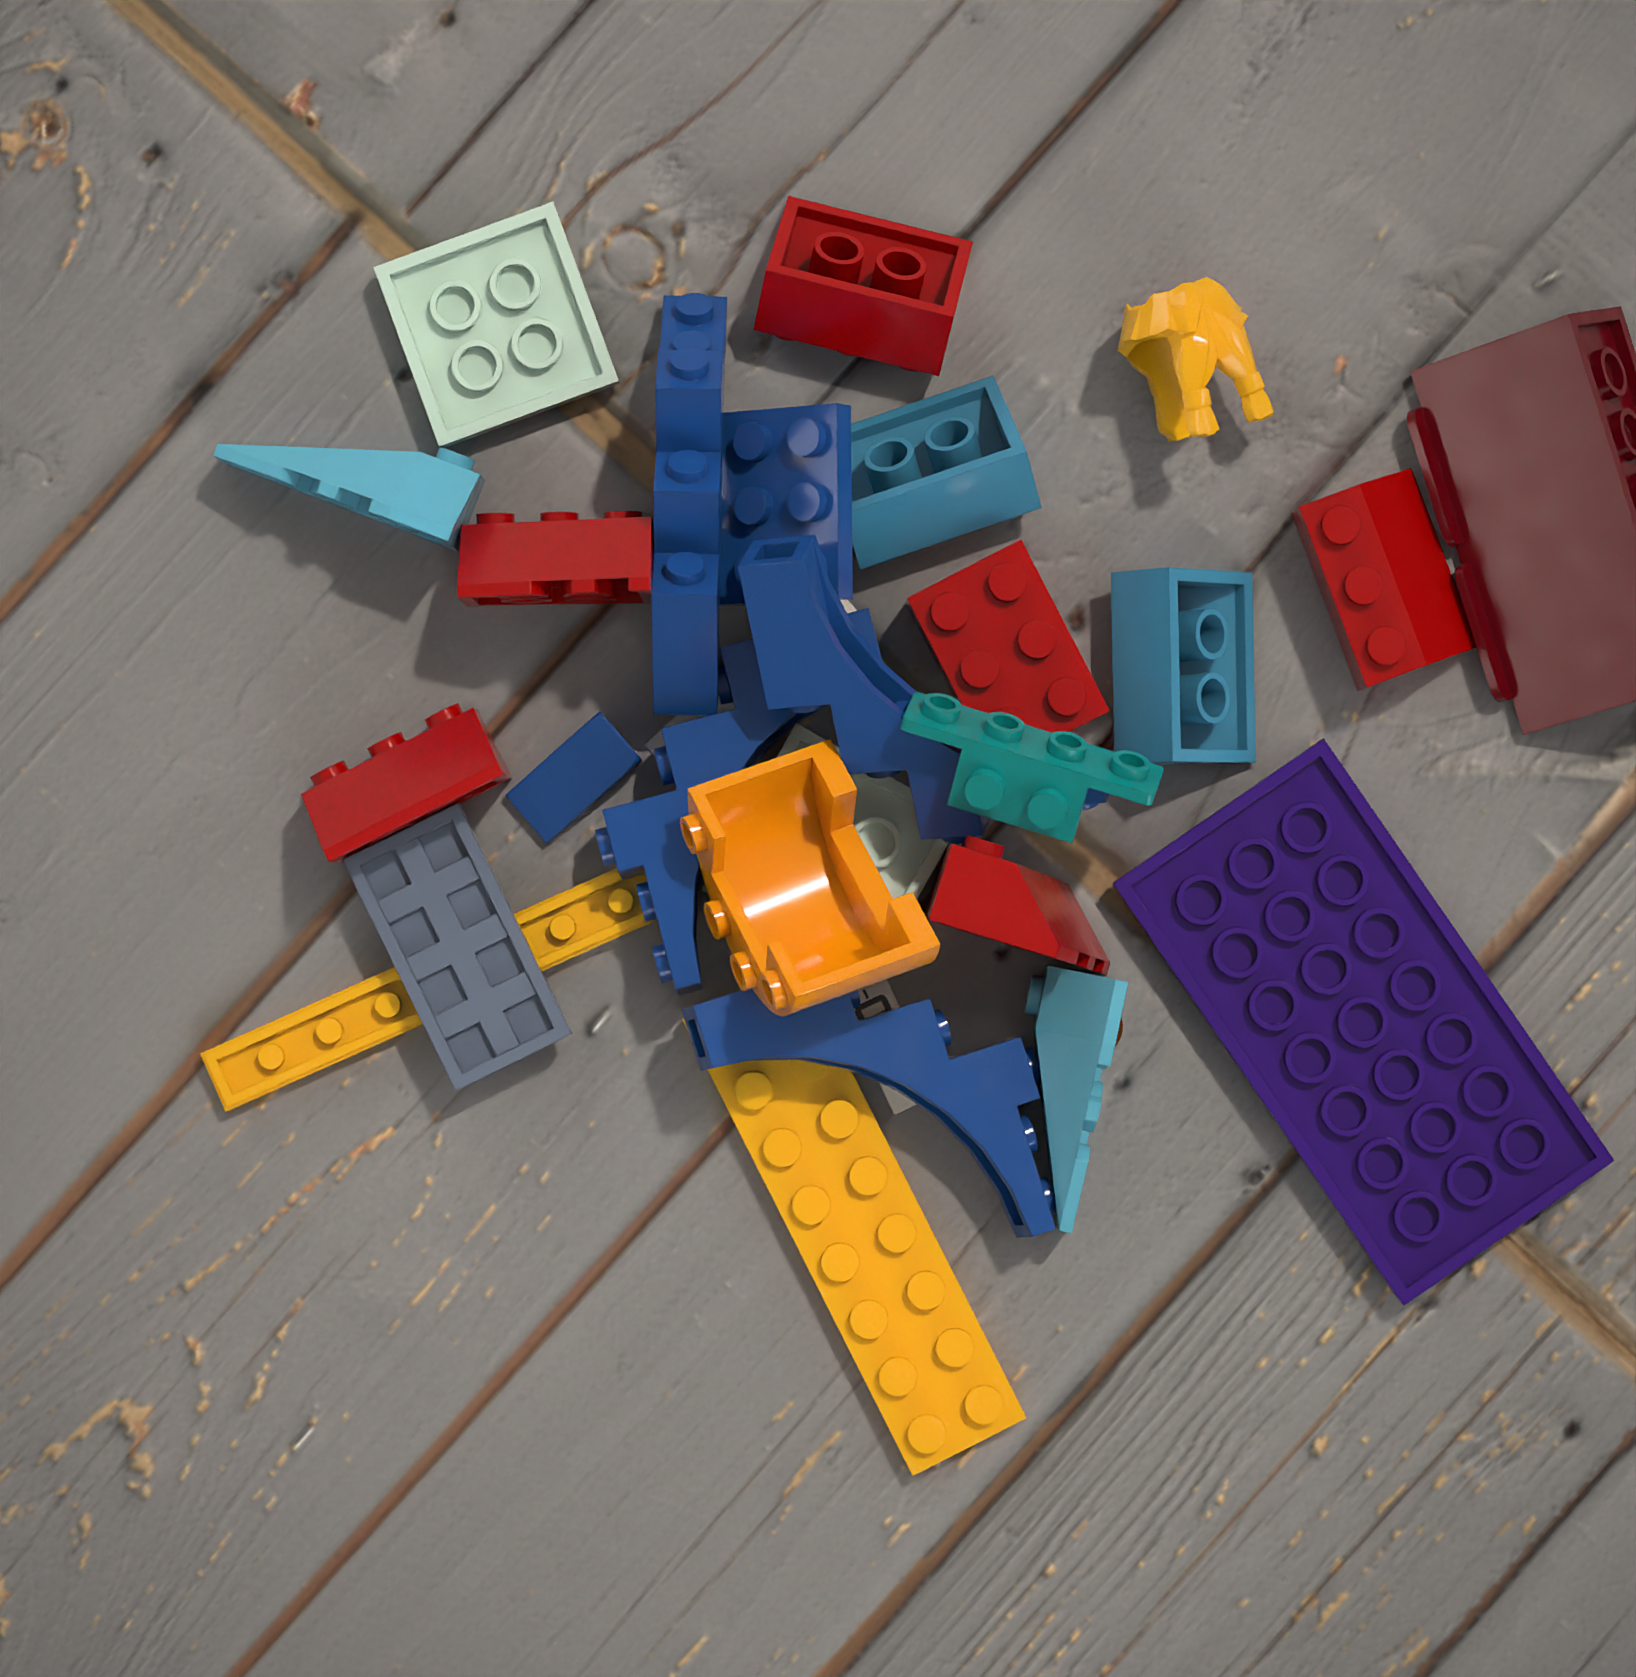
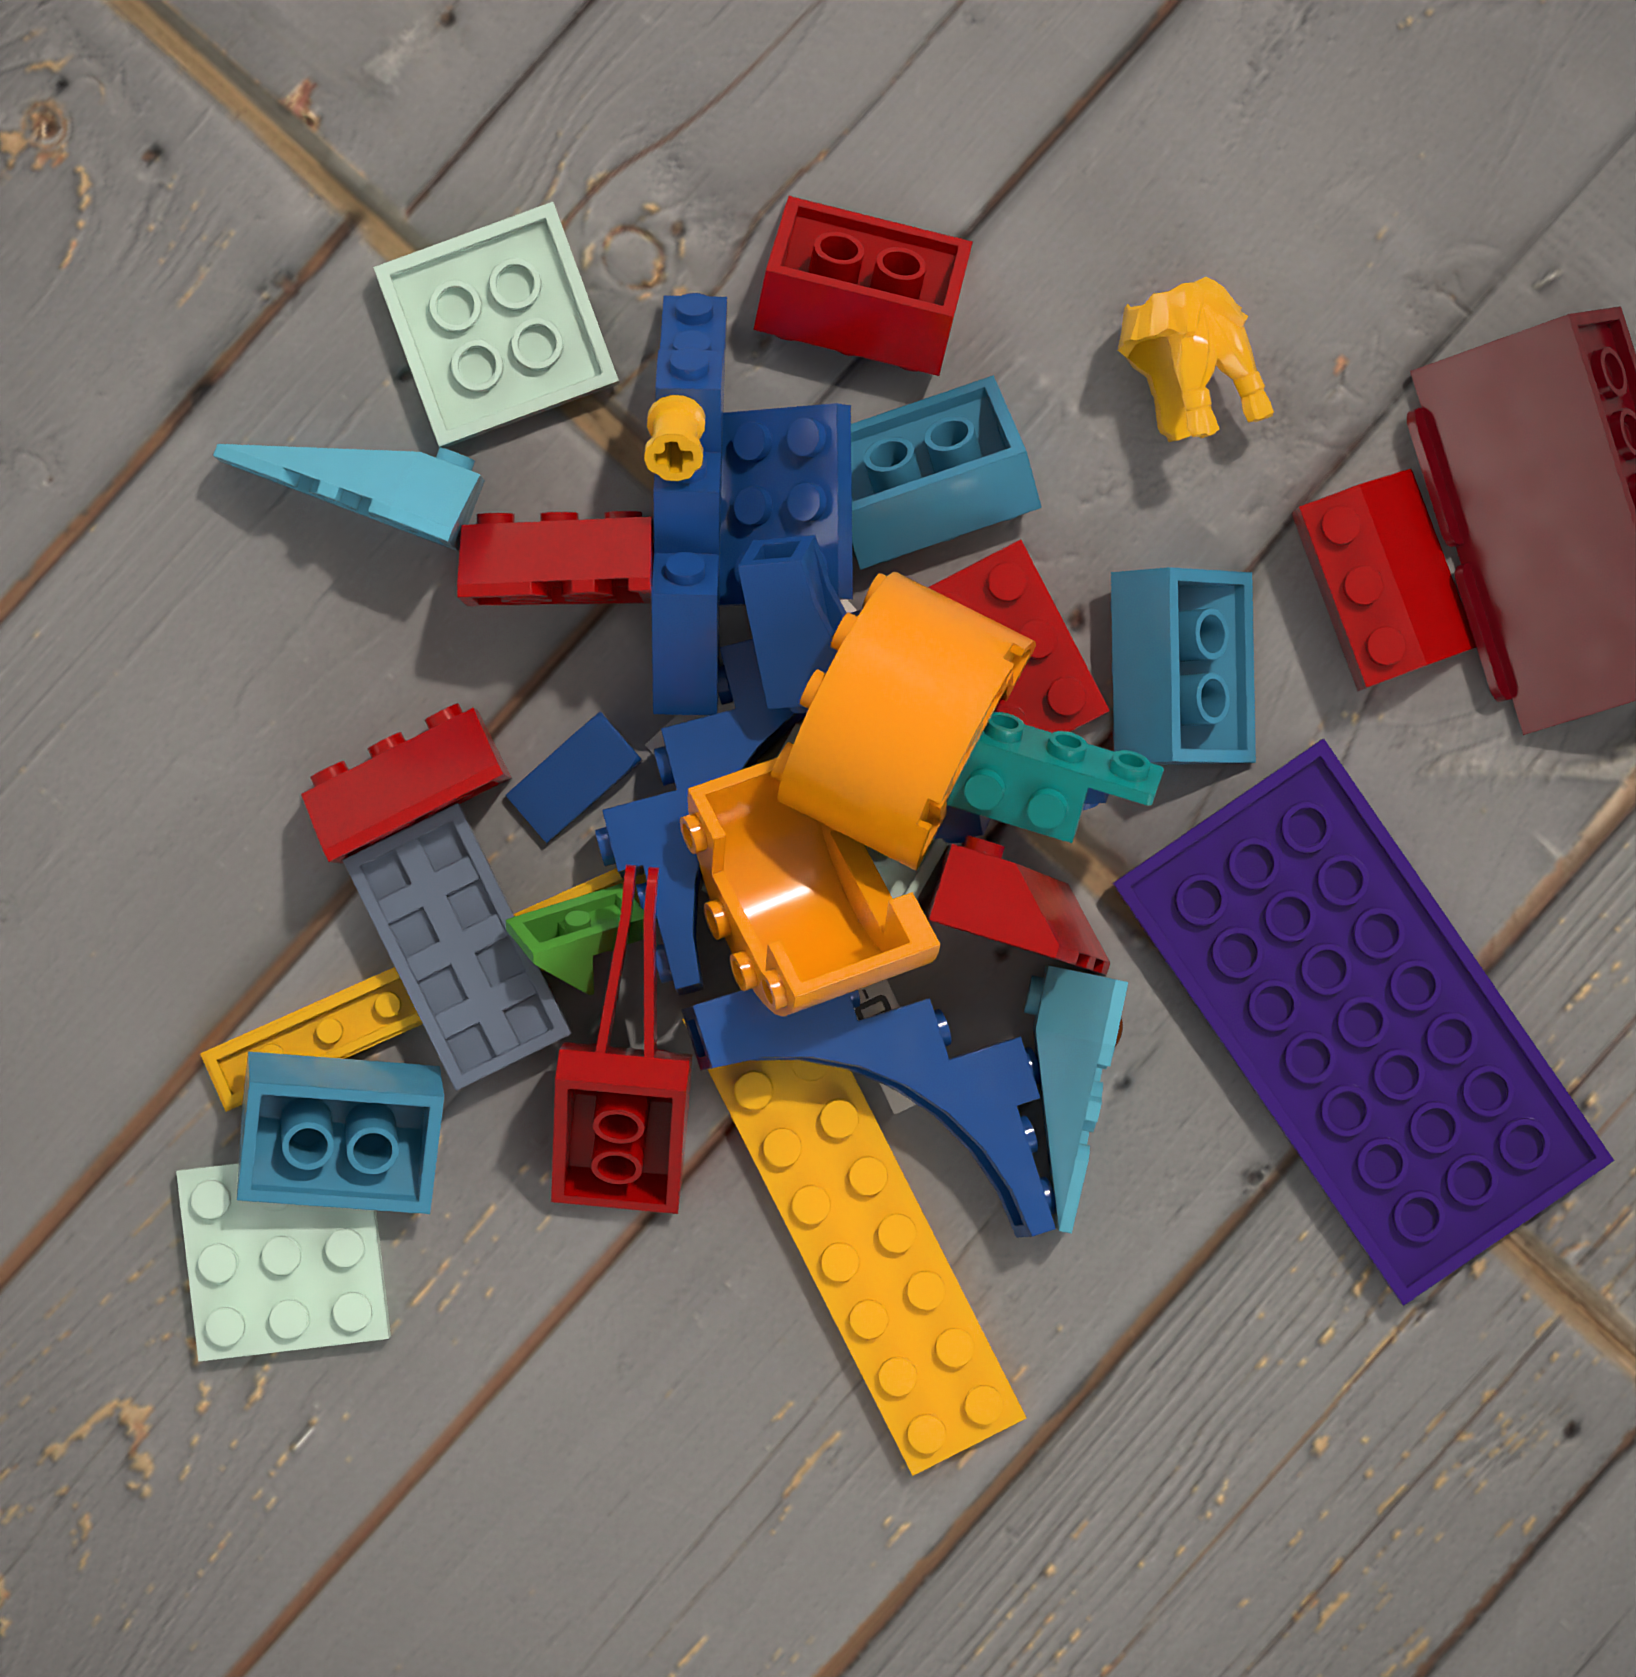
none -> light aqua plate [176,1163,391,1362]
none -> dark azure slope [237,1051,444,1214]
none -> bright green slope [505,883,644,996]
none -> red slope [551,864,693,1214]
none -> yellow bush [644,395,706,481]
none -> light orange cylinder [771,572,1036,871]

